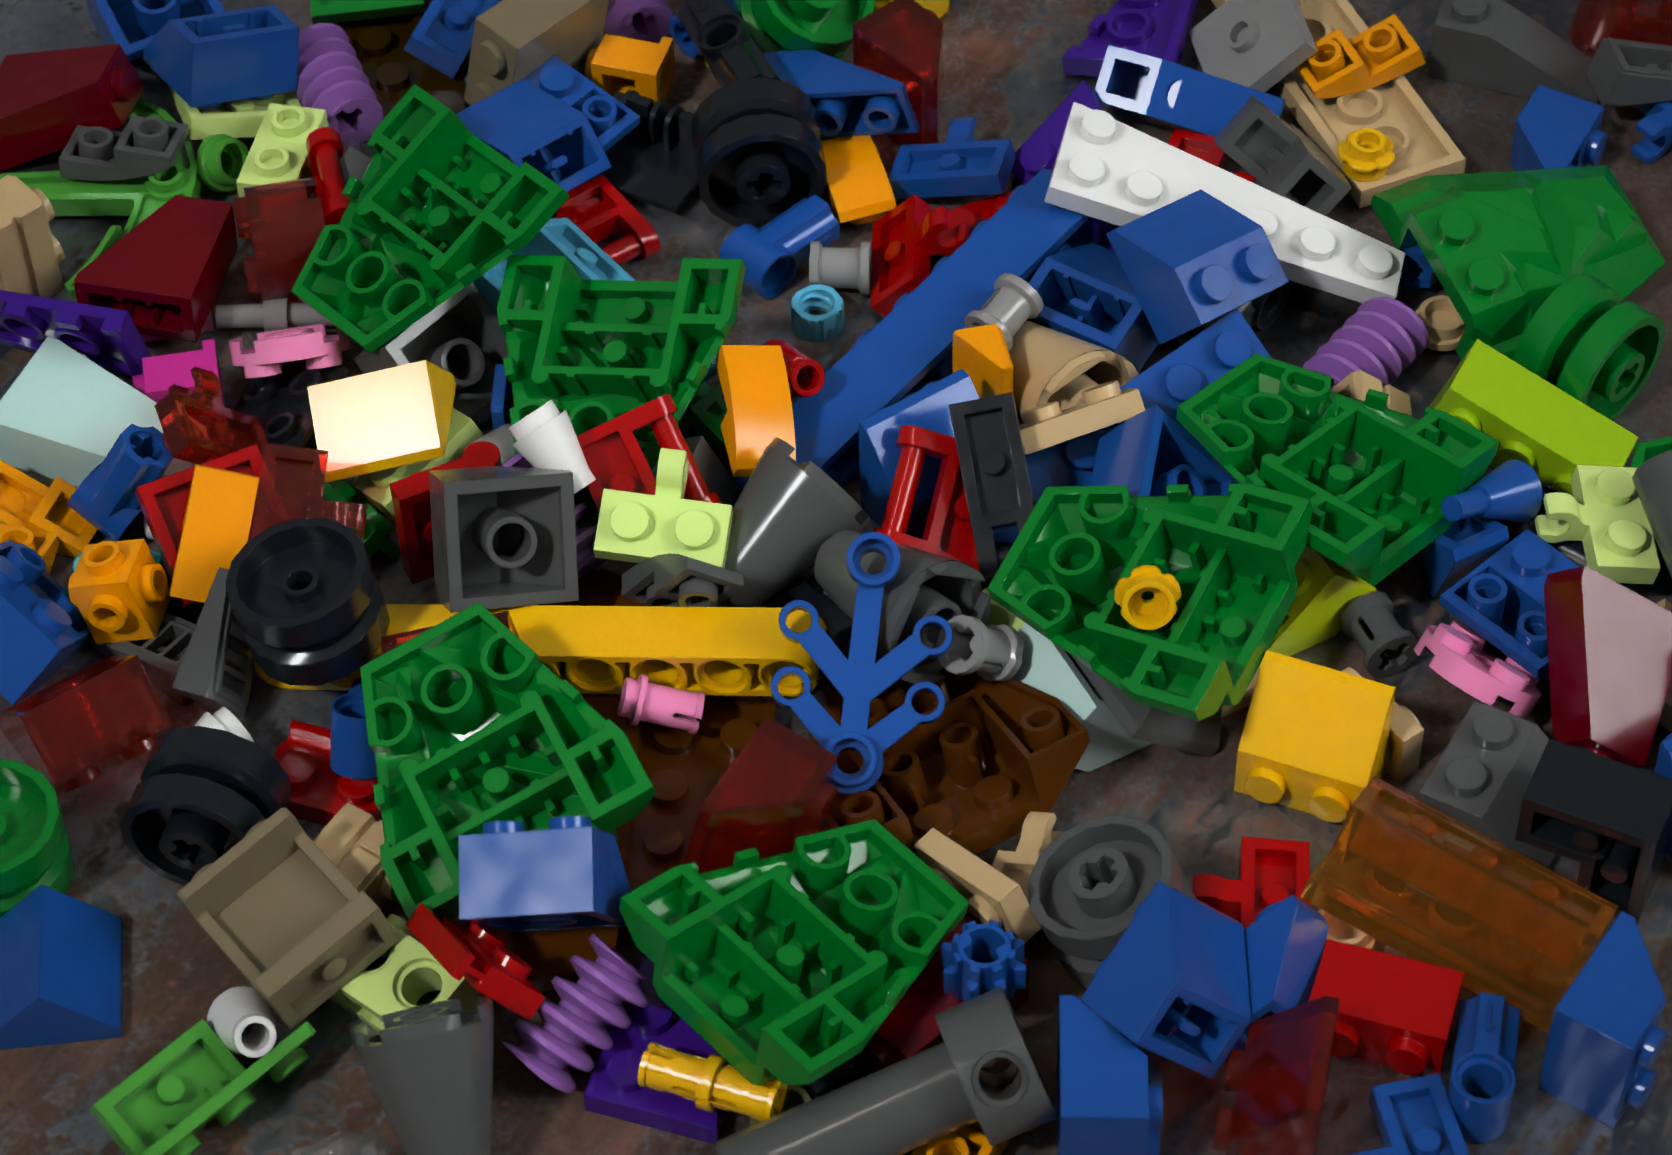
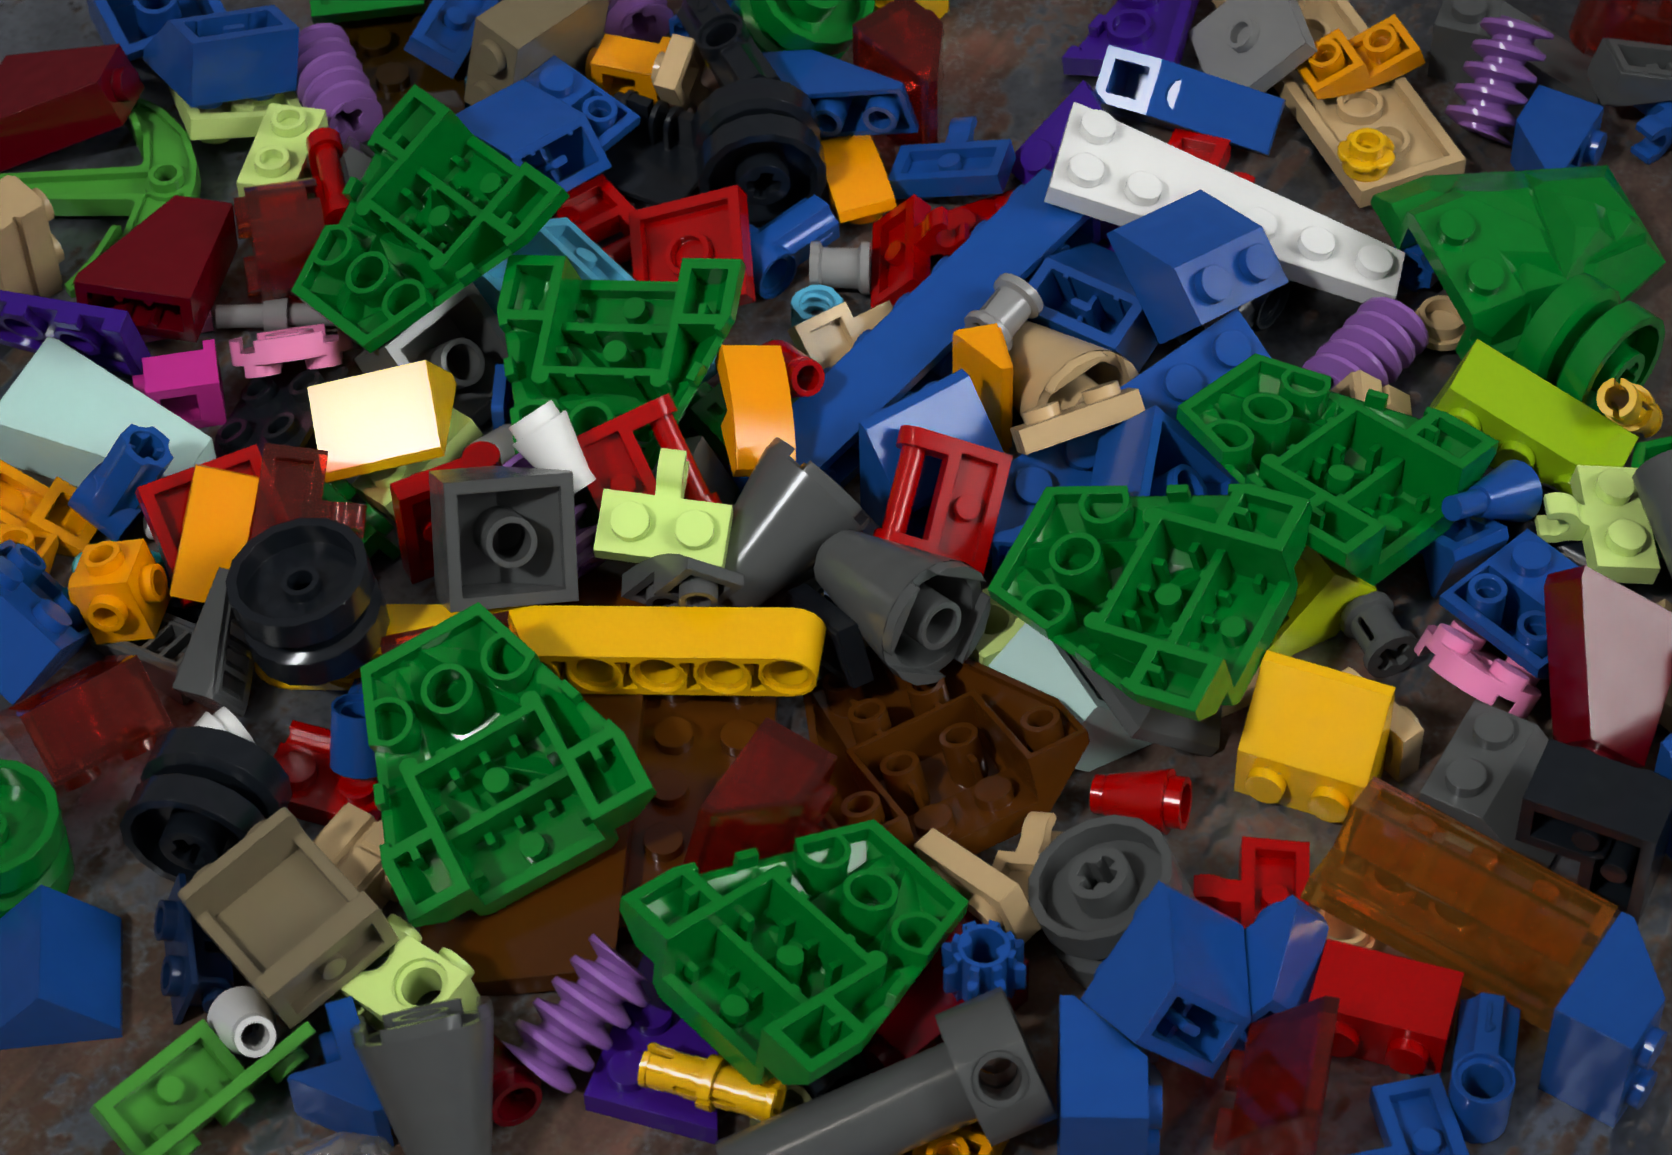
dark grey slope [59,115,189,181] -> none
clear red plate [154,366,277,475] -> none
bright green plate [196,134,249,193] -> none
red plate [405,902,546,1021] -> none
slope [458,816,631,934] -> none
bright pink pin [618,674,705,734] -> none
blue plant [770,532,953,795] -> none
light grey bush [936,614,1024,682] -> none
black plate [949,392,1035,583] -> none
yellow plate [1114,565,1181,630] -> none
dark grey brick [1214,95,1351,216] -> none
none -> dark blue hinge [154,873,235,1025]
none -> blue slope [287,996,394,1151]
none -> dark red cone [493,1034,543,1127]
none -> red plate [628,185,756,306]
none -> tan plate [651,34,710,113]
none -> tan plate [788,300,893,369]
none -> red cone [1089,768,1192,835]
none -> medium lavender piece [1445,15,1555,145]
none -> yellow pin [1596,378,1663,438]

